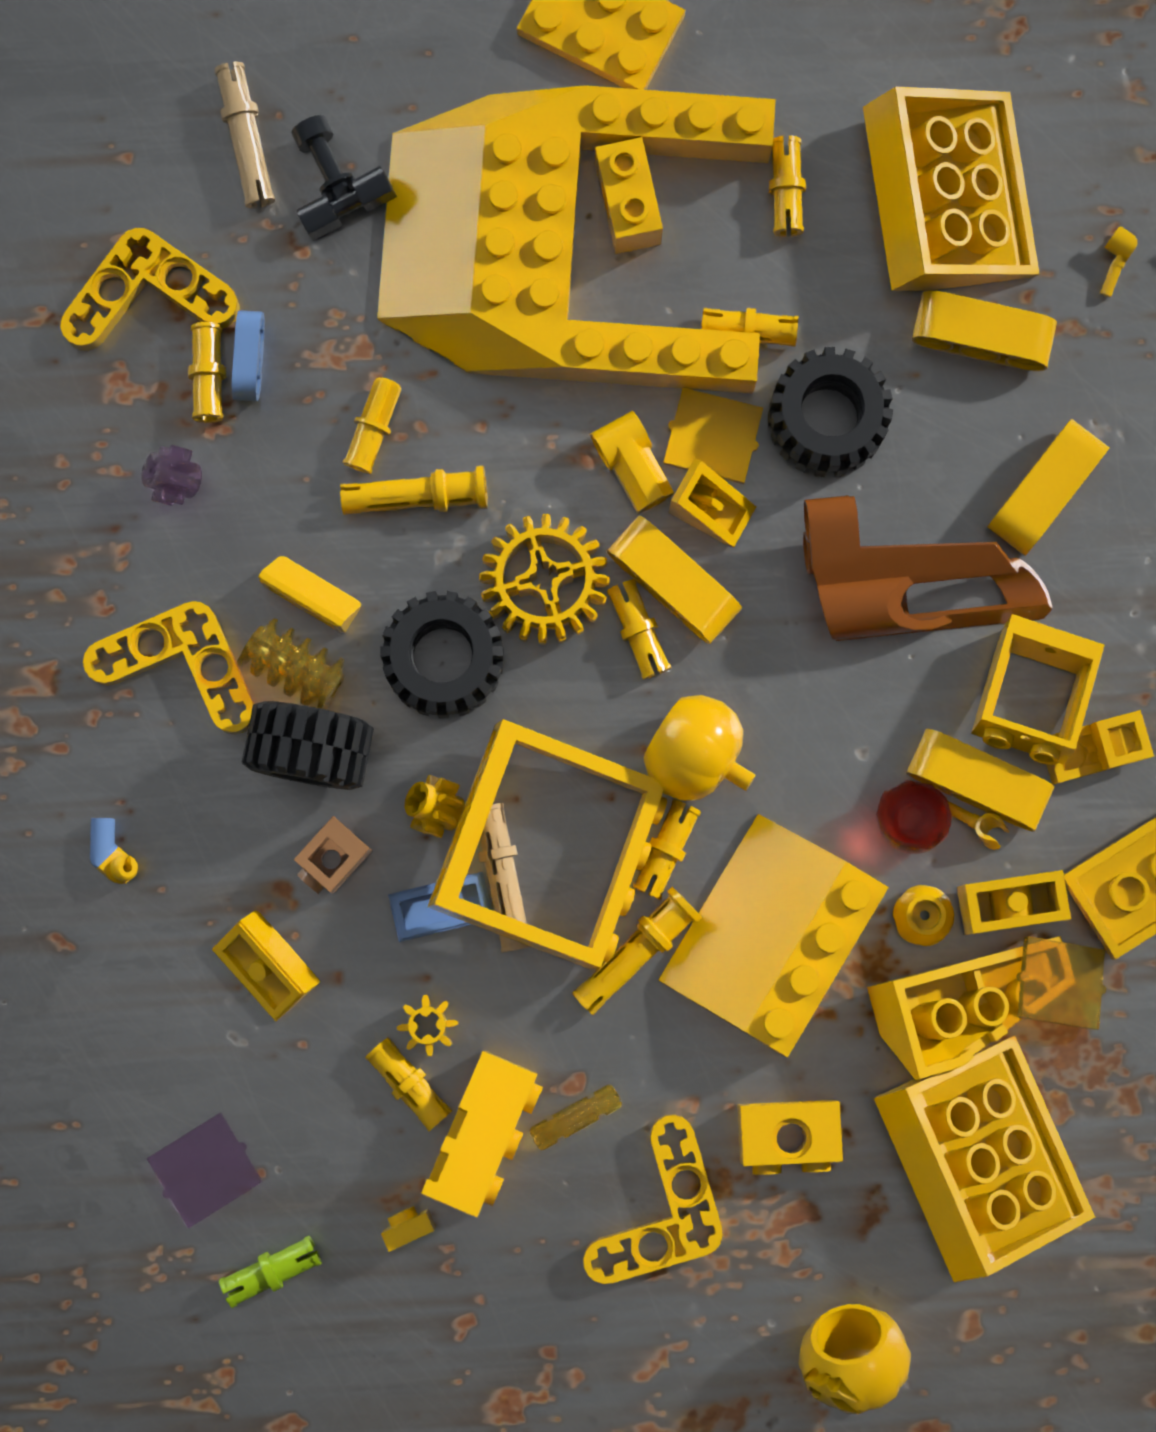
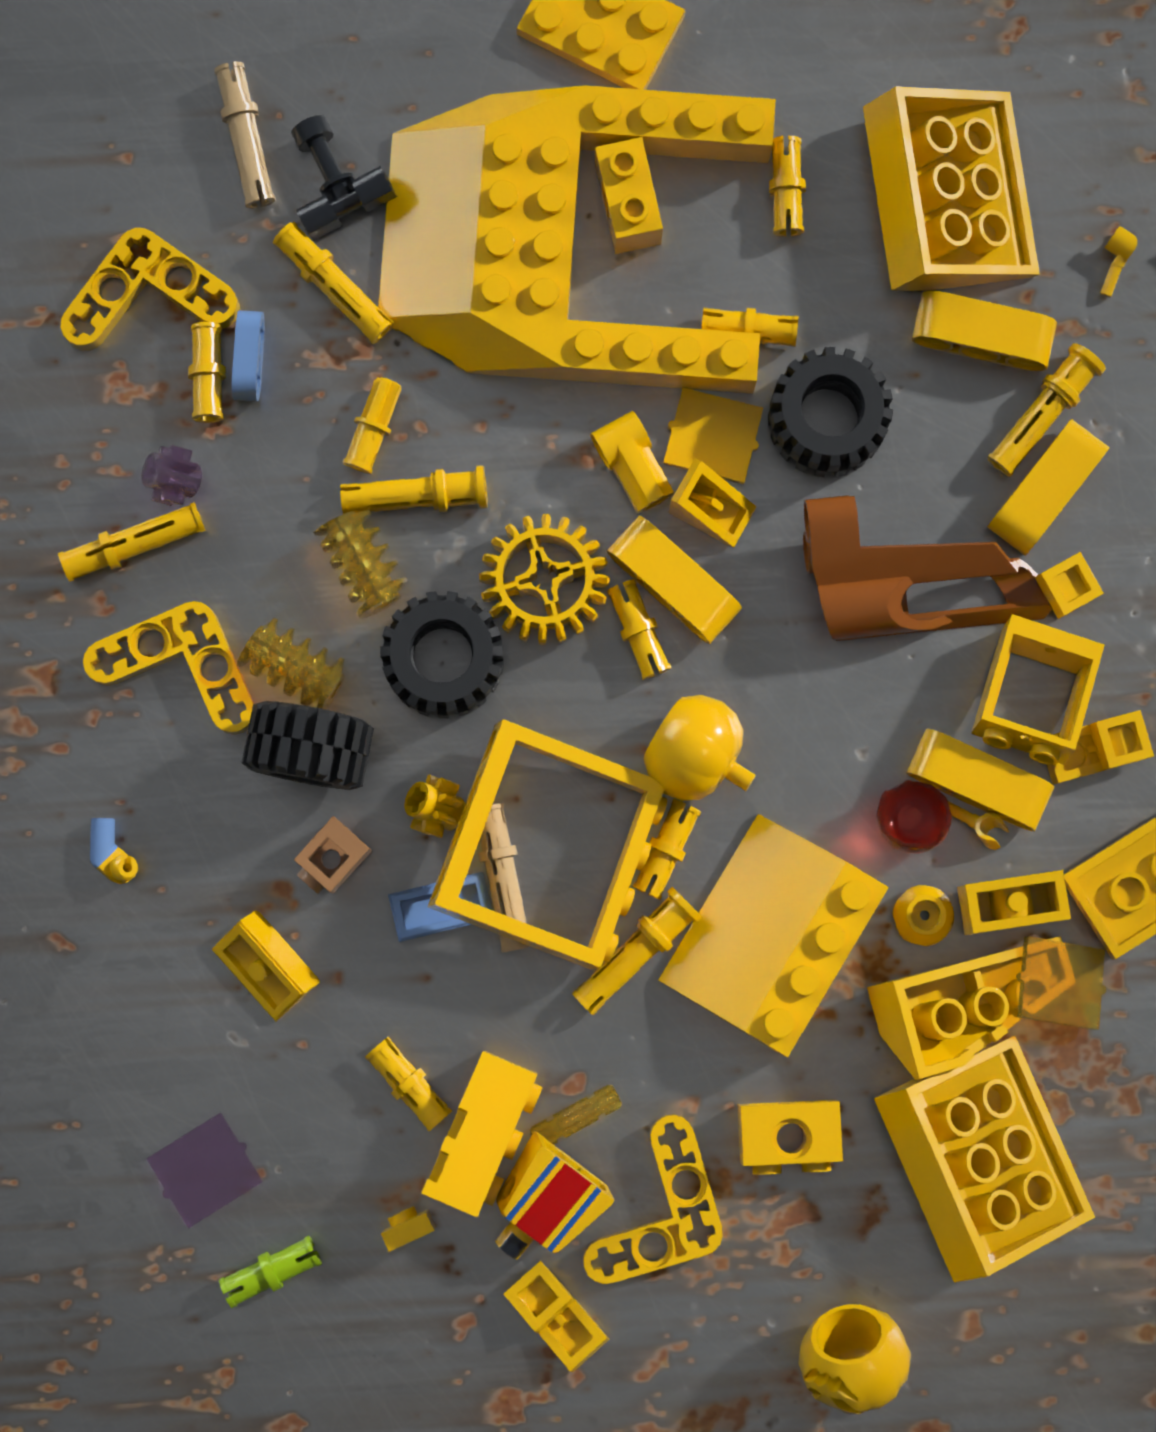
yellow slope [258,556,361,634] -> none
yellow gear [397,995,459,1056] -> none
none -> yellow pin [58,502,206,582]
none -> yellow pin [273,221,394,344]
none -> clear yellow piece [313,510,408,619]
none -> torso [495,1131,615,1260]
none -> yellow slope [504,1261,610,1373]
none -> yellow pin [987,343,1106,477]
none -> yellow plate [1035,552,1104,619]

